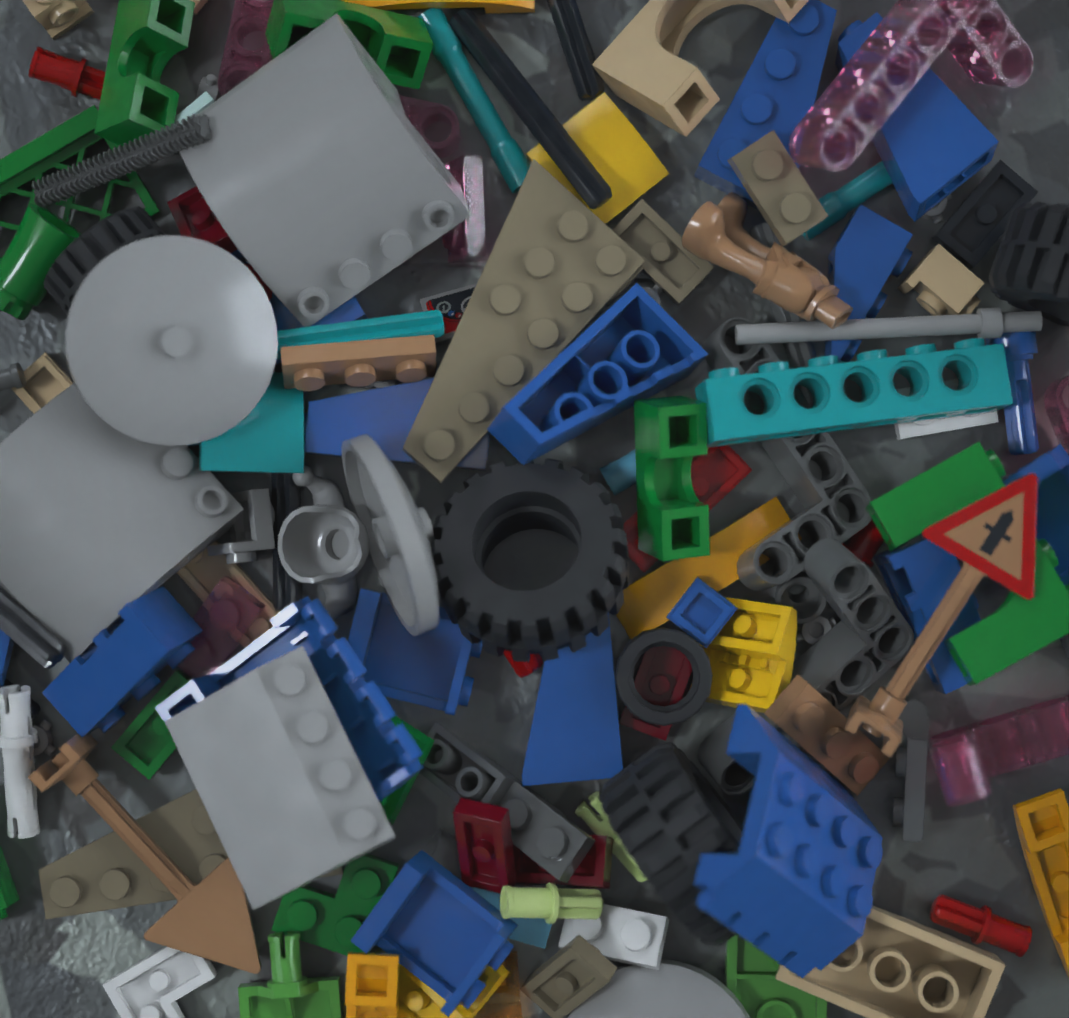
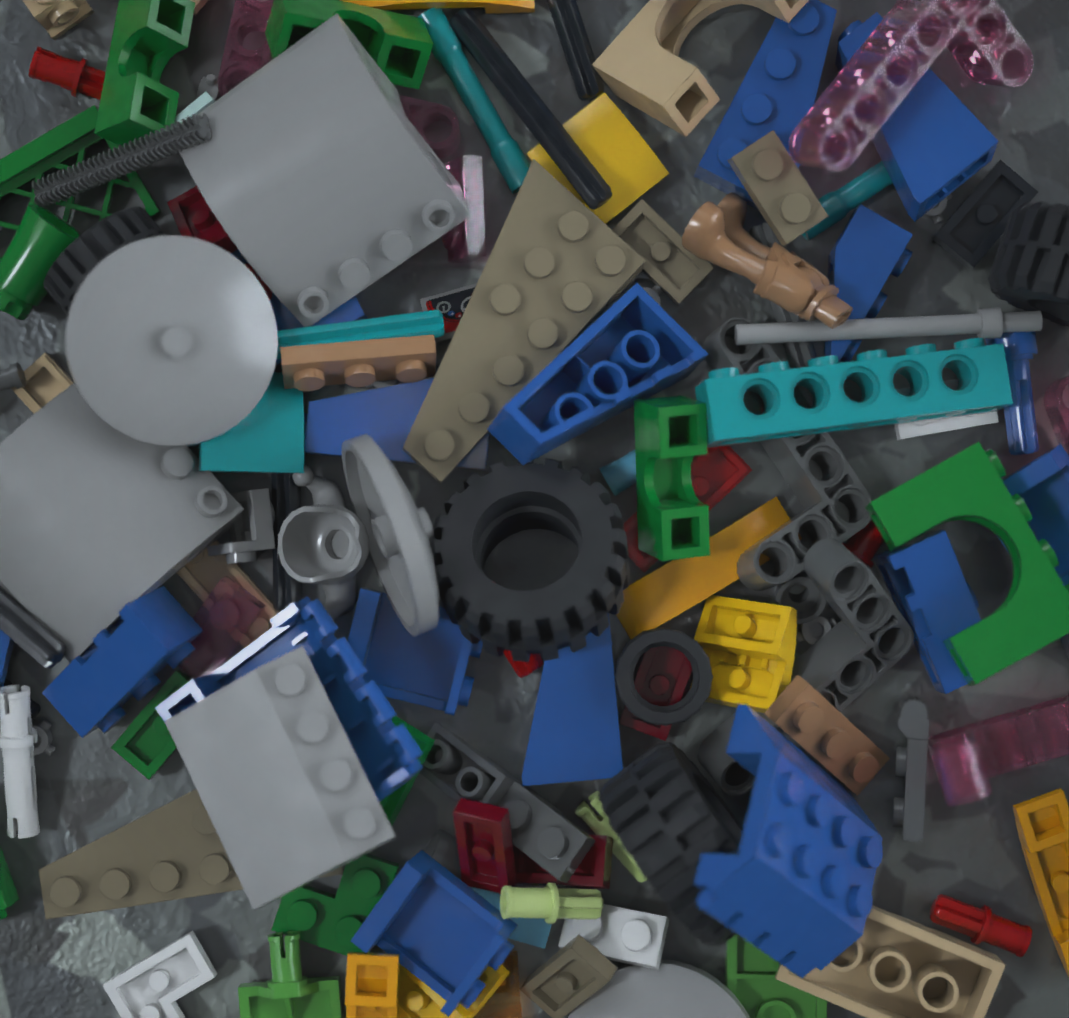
medium nougat piece [28,734,262,974] -> none
blue tile [666,576,738,648] -> none
medium nougat piece [845,473,1038,757] -> none
tan brick [897,244,985,316] -> none

